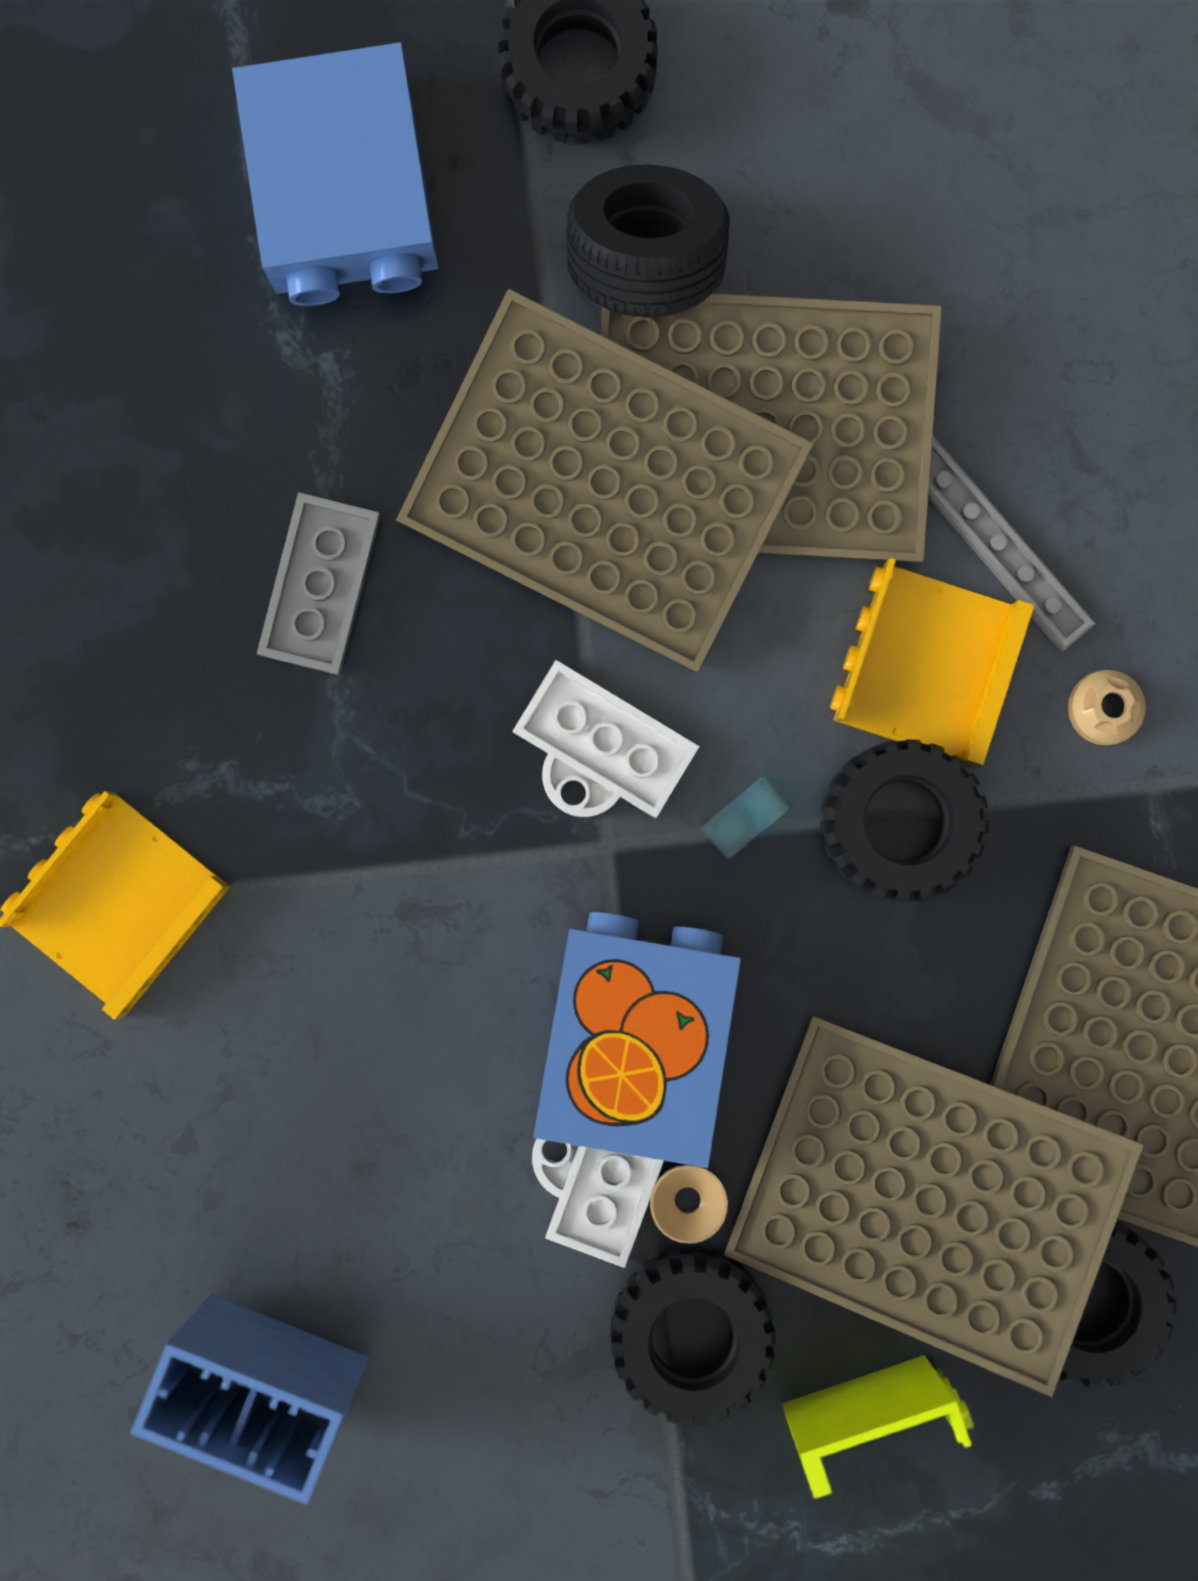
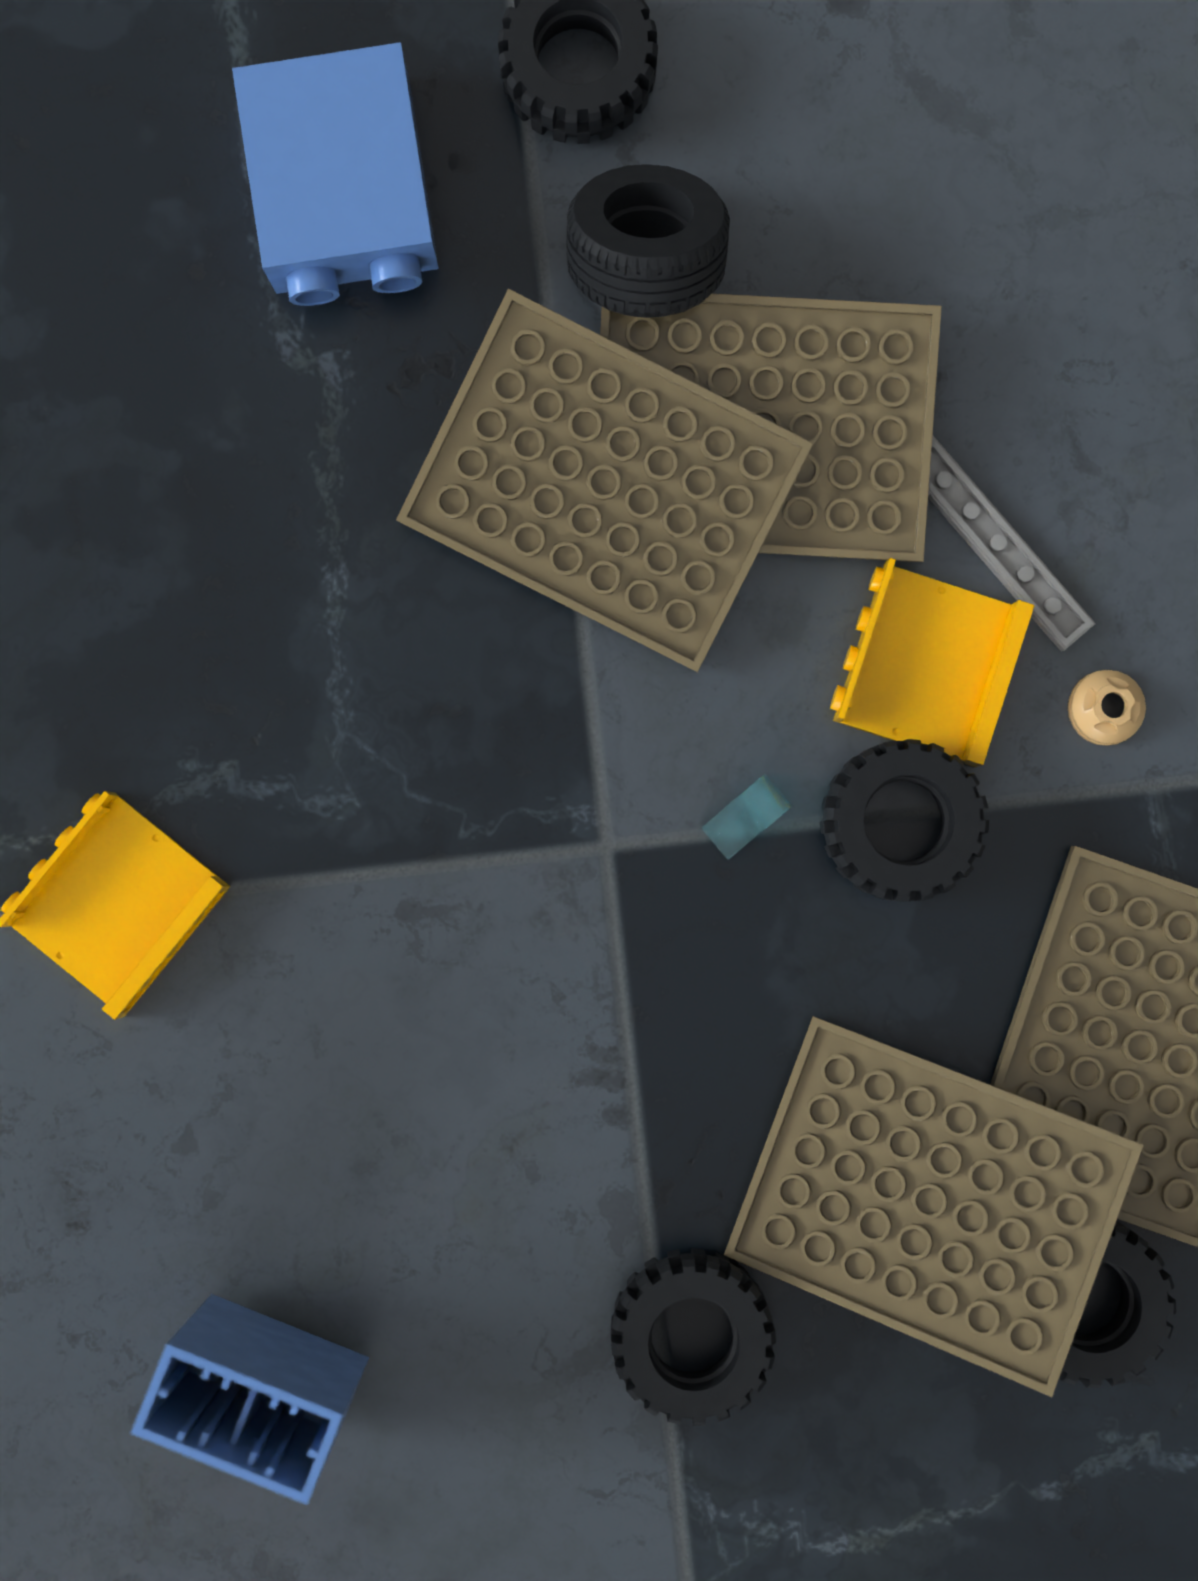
light grey plate [257,492,381,676] -> none
white plate [512,660,700,819] -> none
white plate [532,1138,664,1268] -> none
brick [533,912,741,1168] -> none
tan piece [650,1164,728,1244] -> none
neon yellow panel [782,1355,973,1499] -> none

